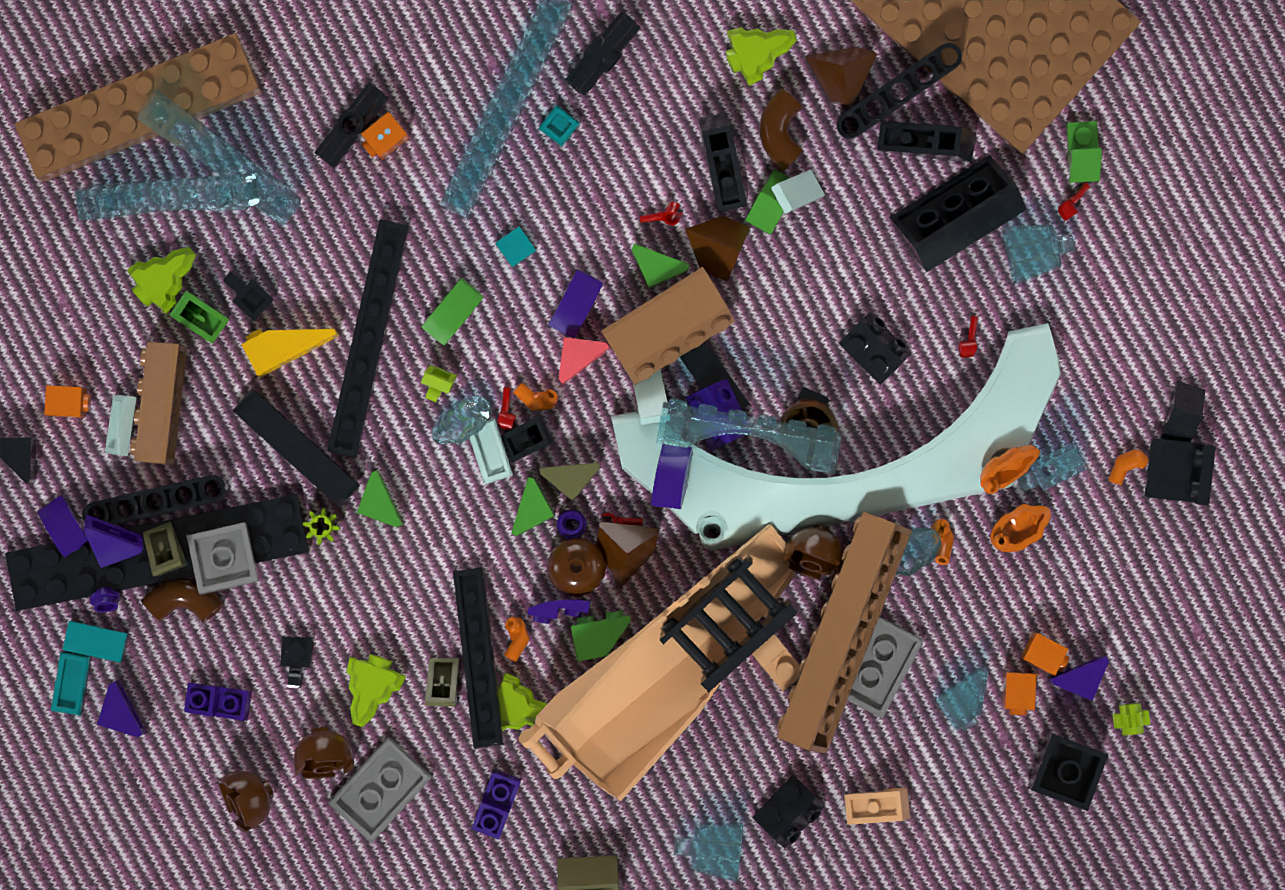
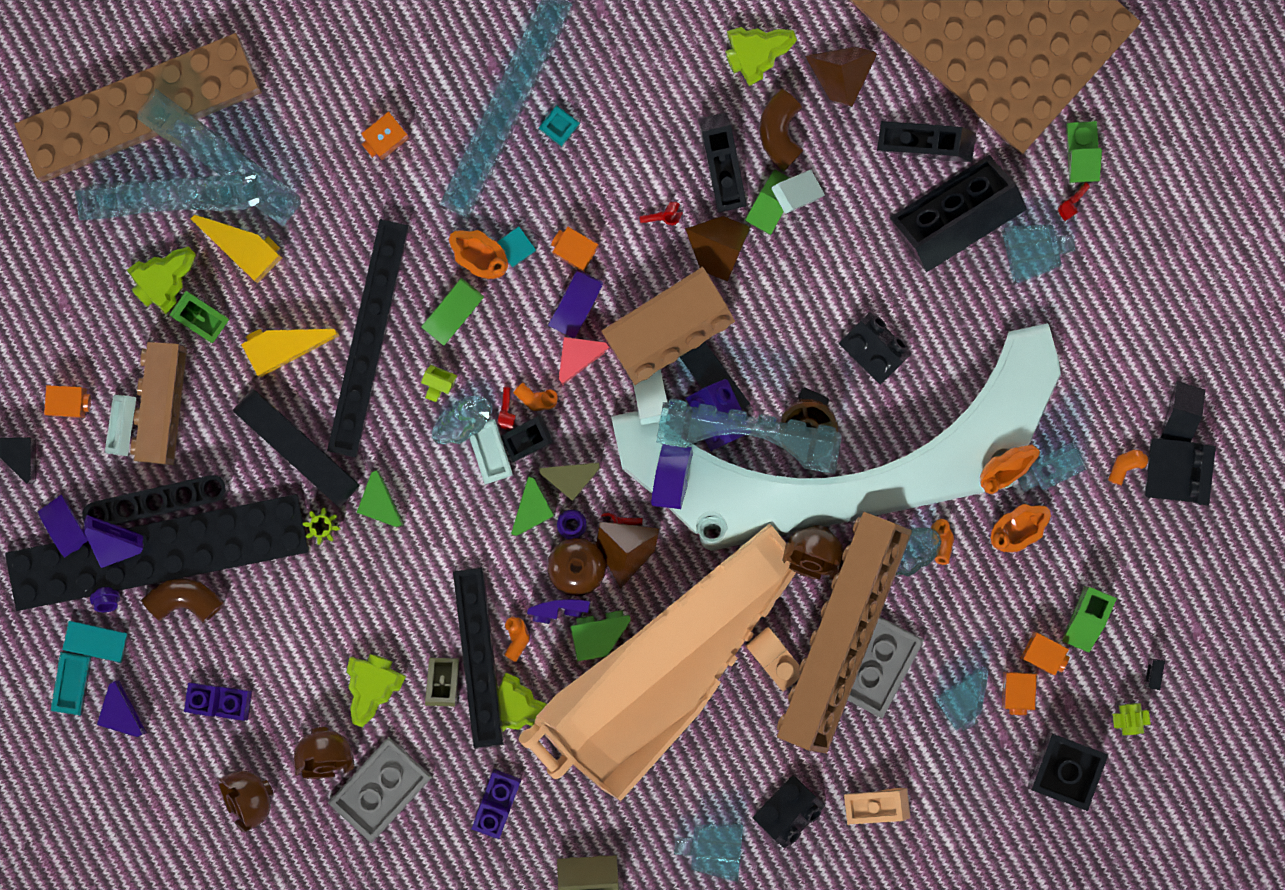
olive slope [143,521,188,576] -> none
light grey plate [187,522,259,595] -> none
black plate [223,272,274,322] -> none
black plate [280,636,313,688] -> none
black piece [314,82,389,169] -> none
black piece [565,11,641,97] -> none
bright green slope [632,244,690,290] -> none
black fence [660,554,798,693] -> none
black beam [837,43,962,139] -> none
red hand [959,316,978,358] -> none
dark purple slope [1048,655,1109,701] -> none
none -> yellow slope [190,214,282,283]
none -> orange arm [449,230,508,279]
none -> orange brick [551,226,599,272]
none -> bright green slope [1061,586,1117,653]
none -> black tile [1144,658,1165,690]

